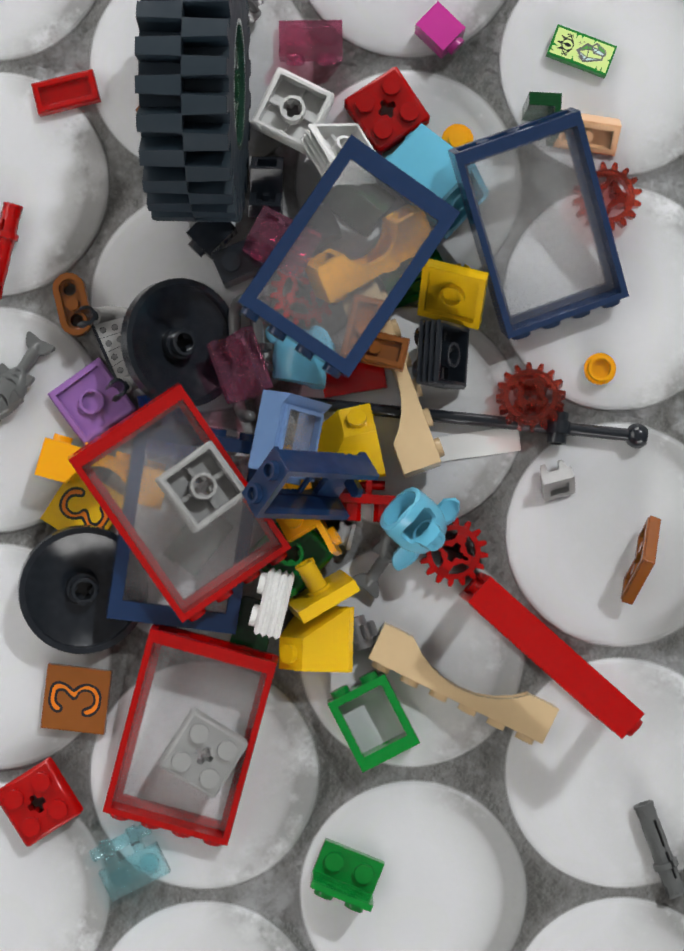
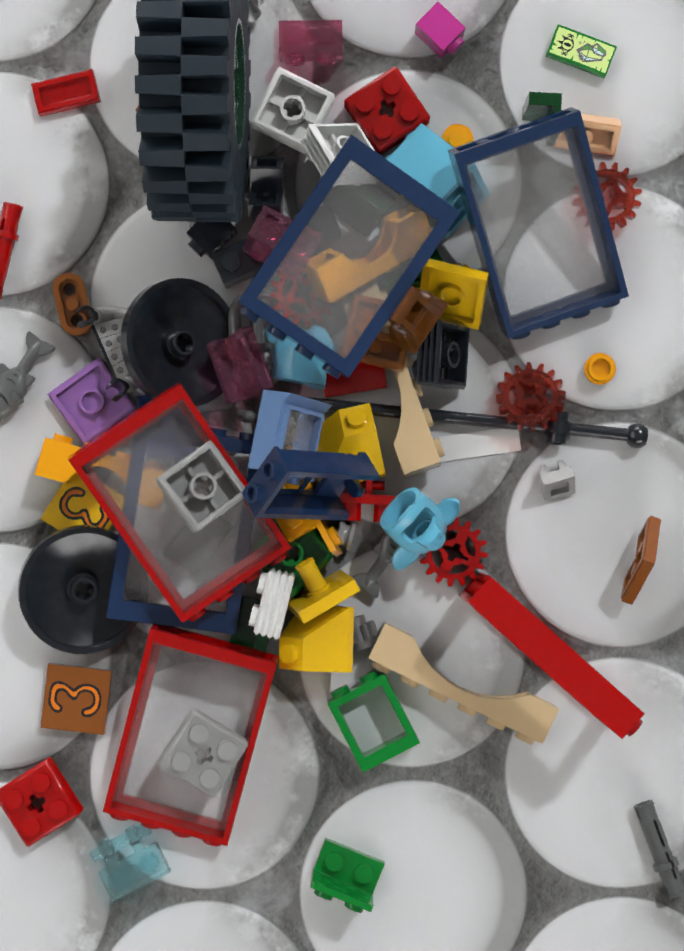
none -> reddish brown piece [388,286,447,354]

